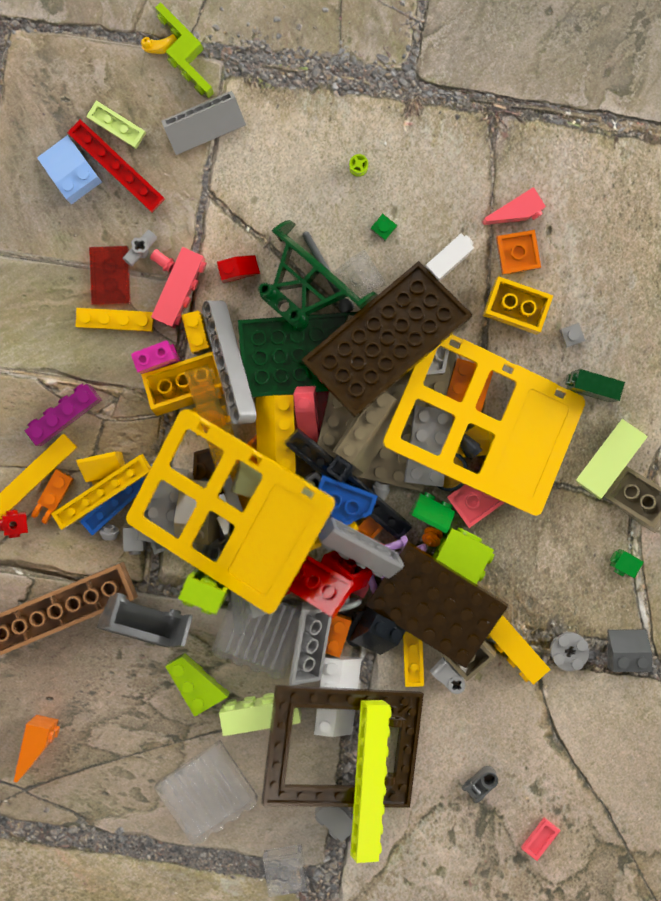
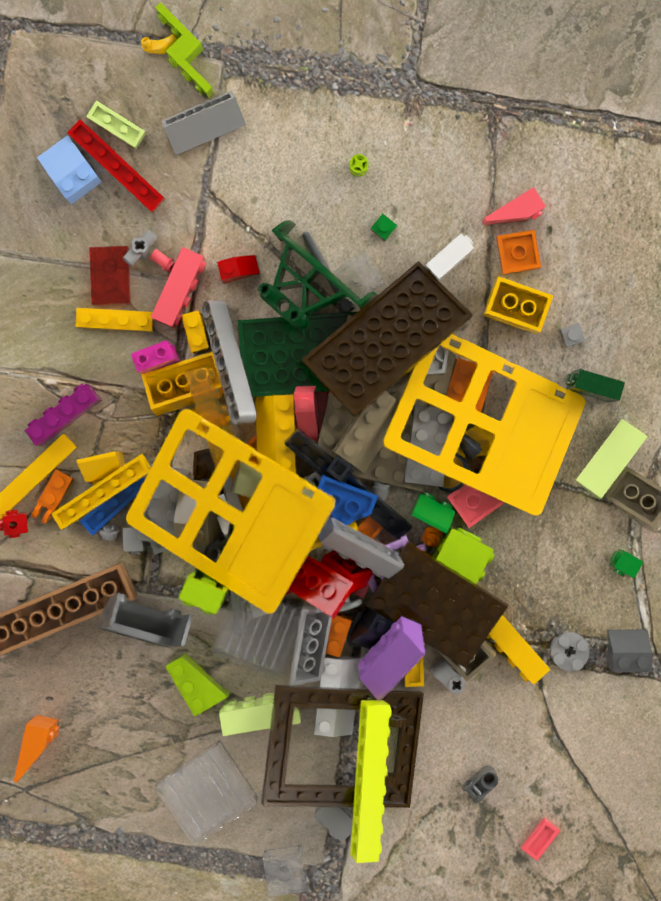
none -> medium lavender slope [358,616,425,701]

